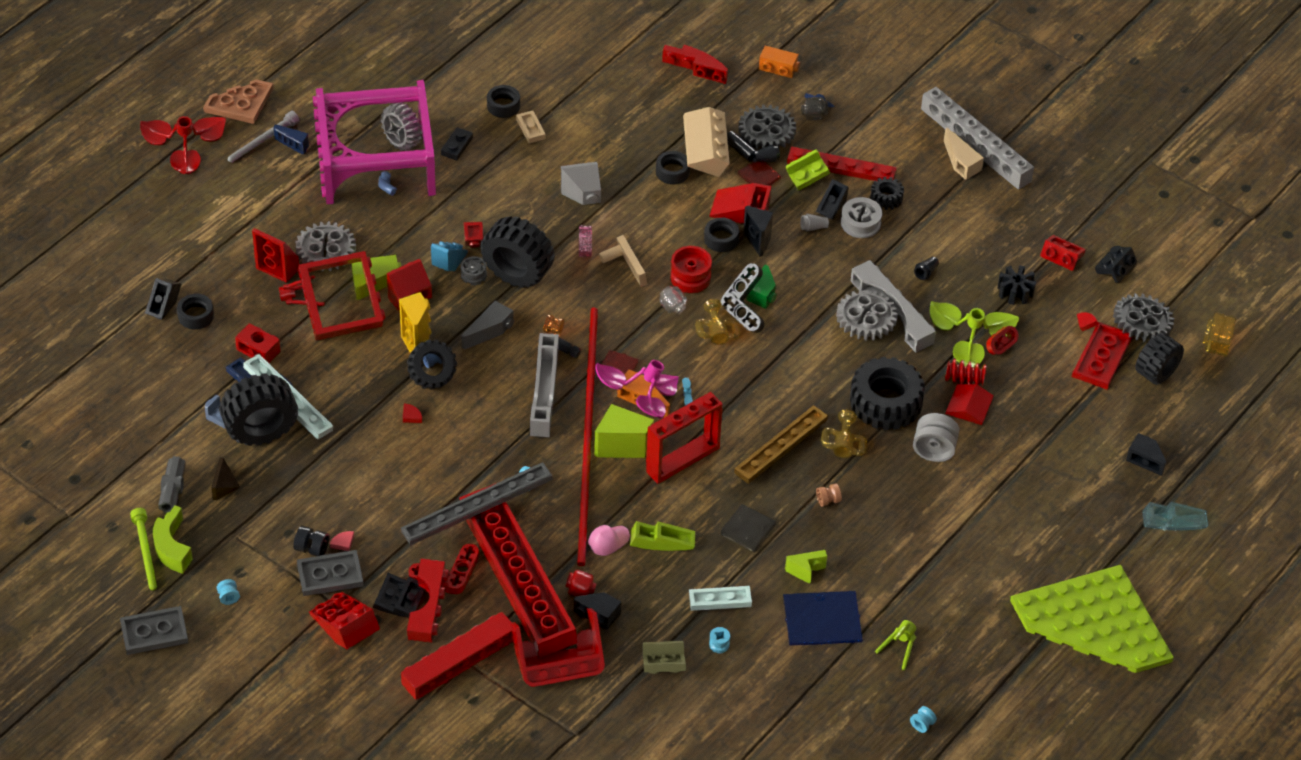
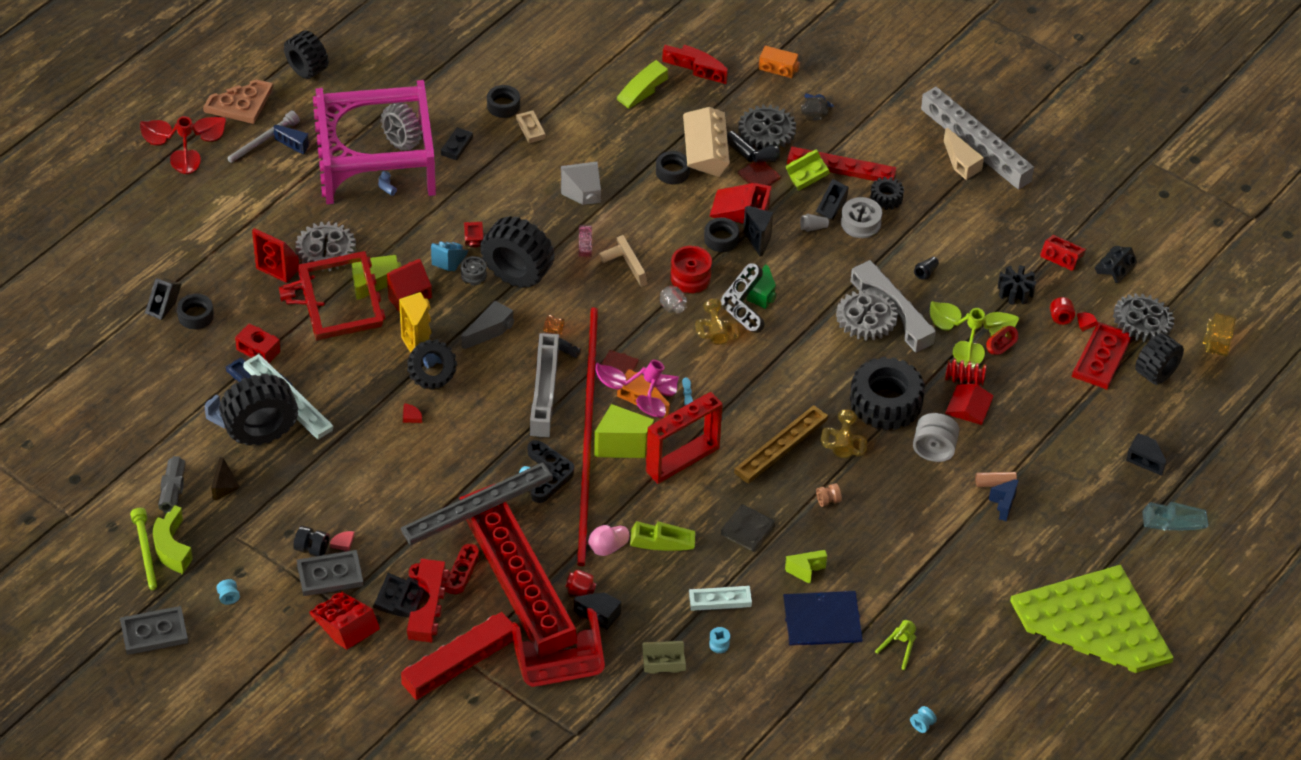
none -> black tyre [284,30,329,79]
none -> black beam [527,440,574,503]
none -> lime slope [617,60,668,109]
none -> nougat piece [975,472,1017,487]
none -> dark blue slope [989,479,1019,521]
none -> red head [1050,297,1076,325]

